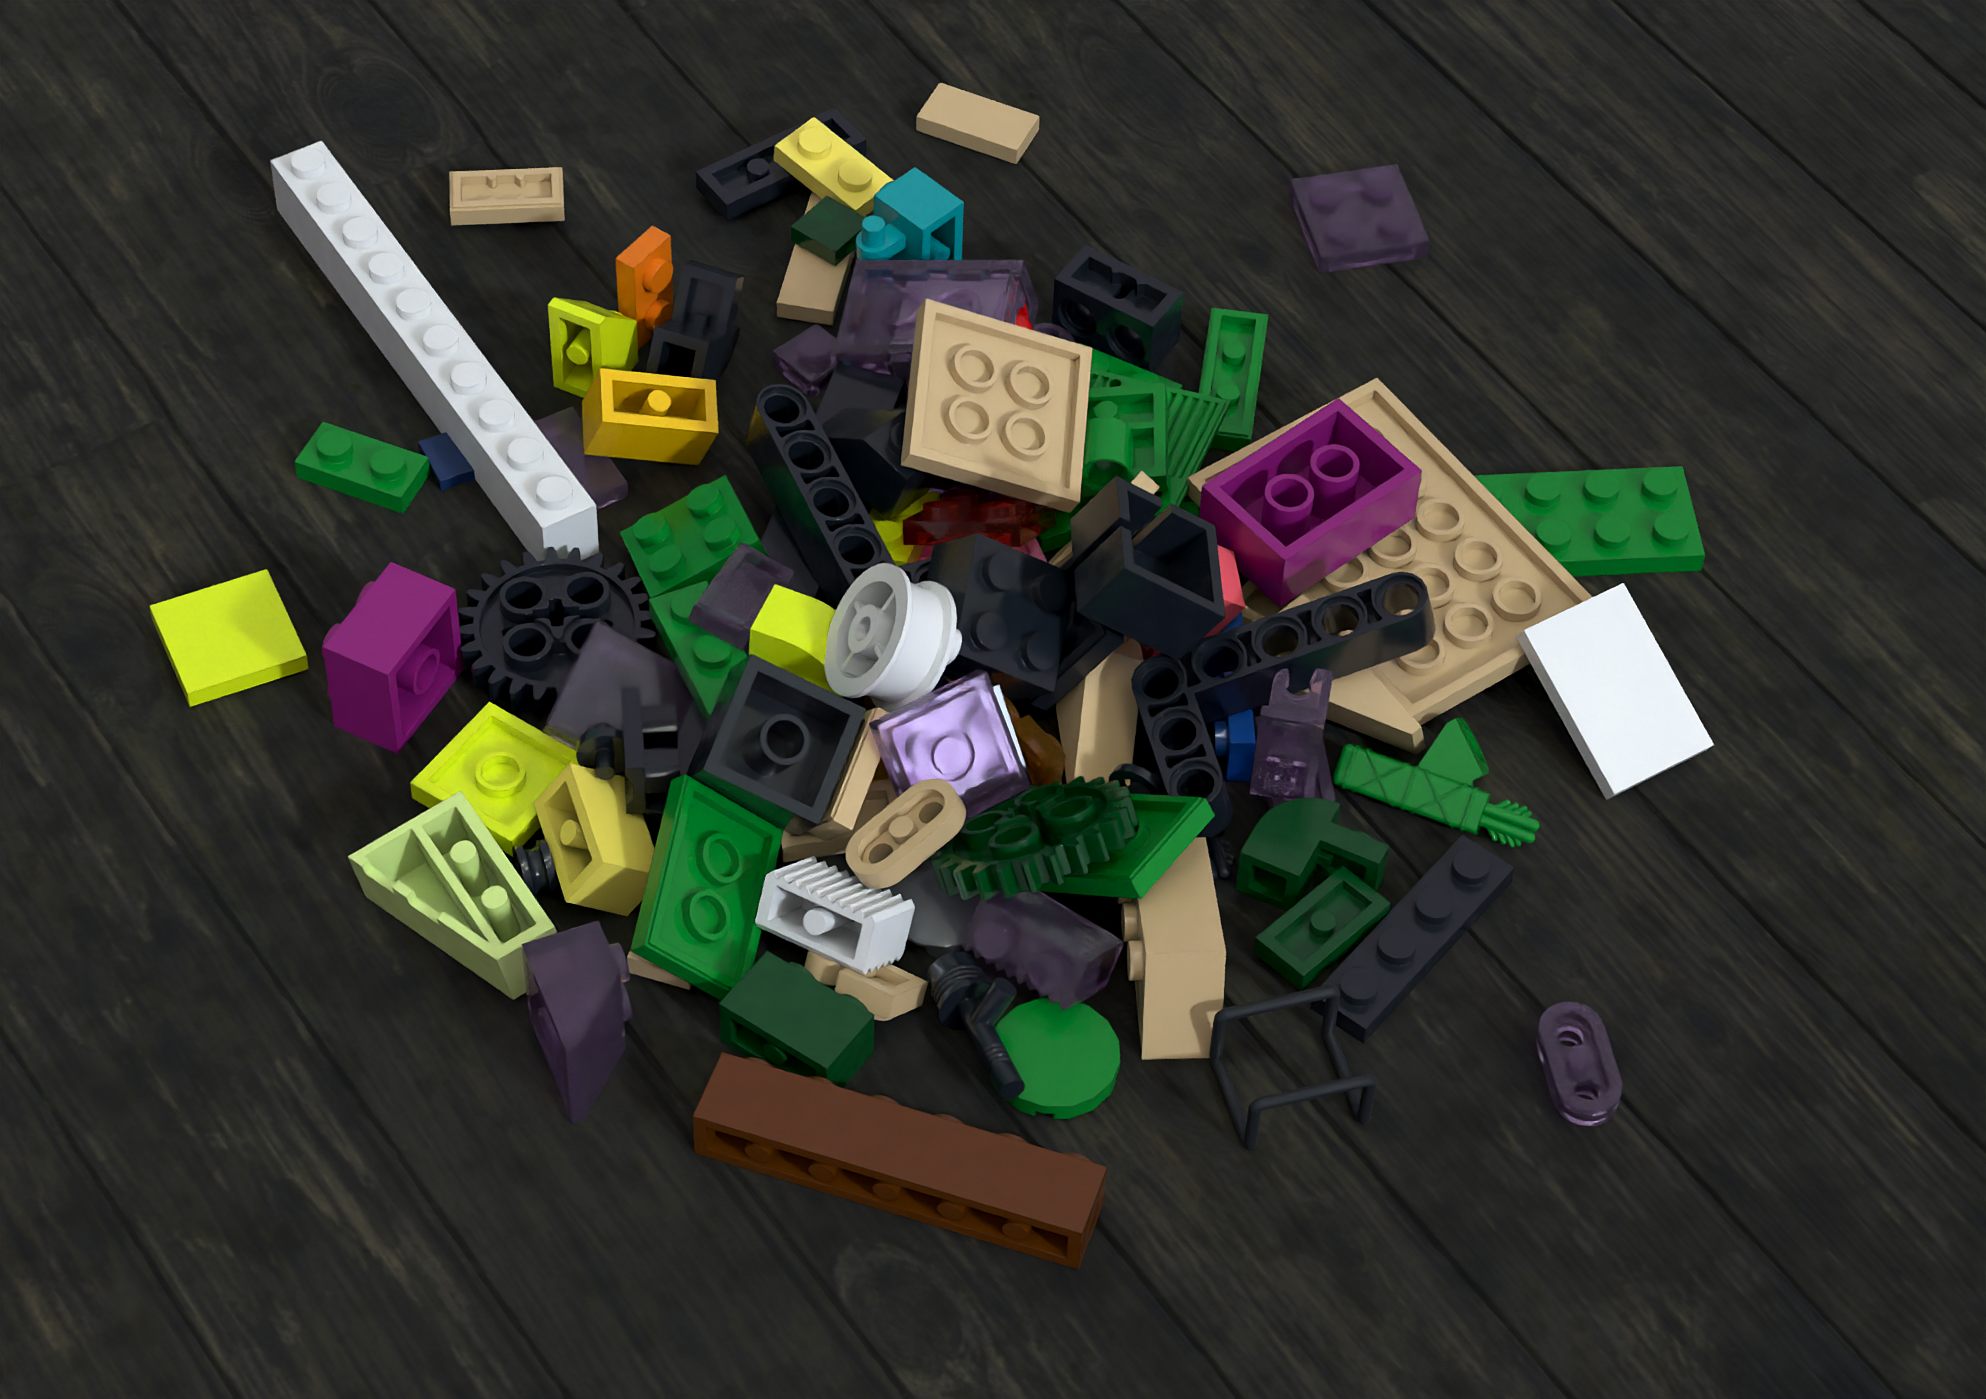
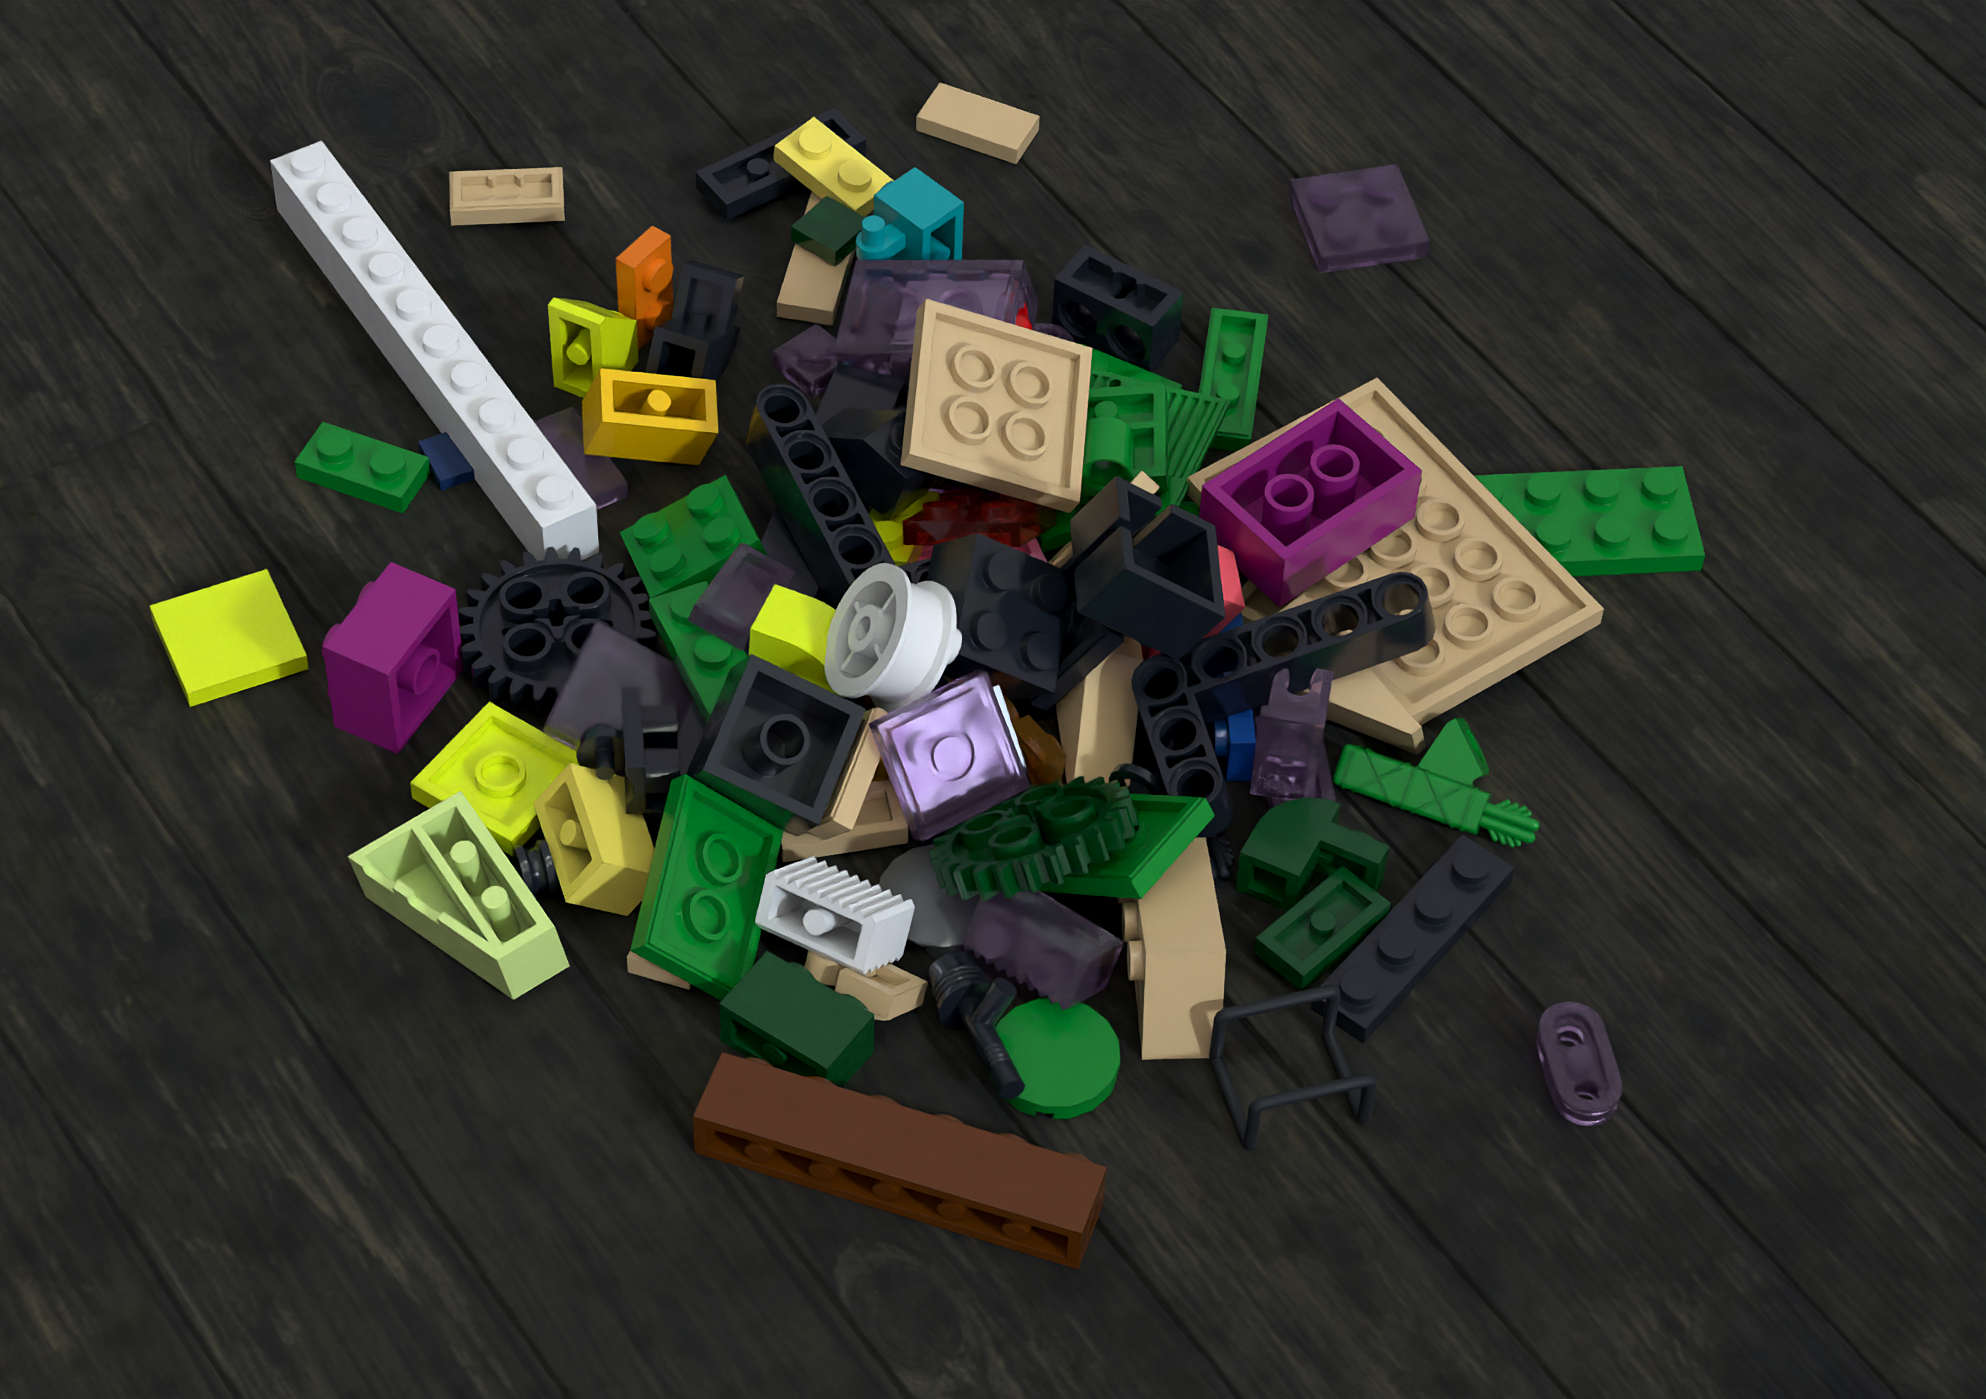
clear purple slope [522,921,633,1124] -> none
tan plate [846,779,966,889] -> none
white tile [1516,583,1714,800] -> none

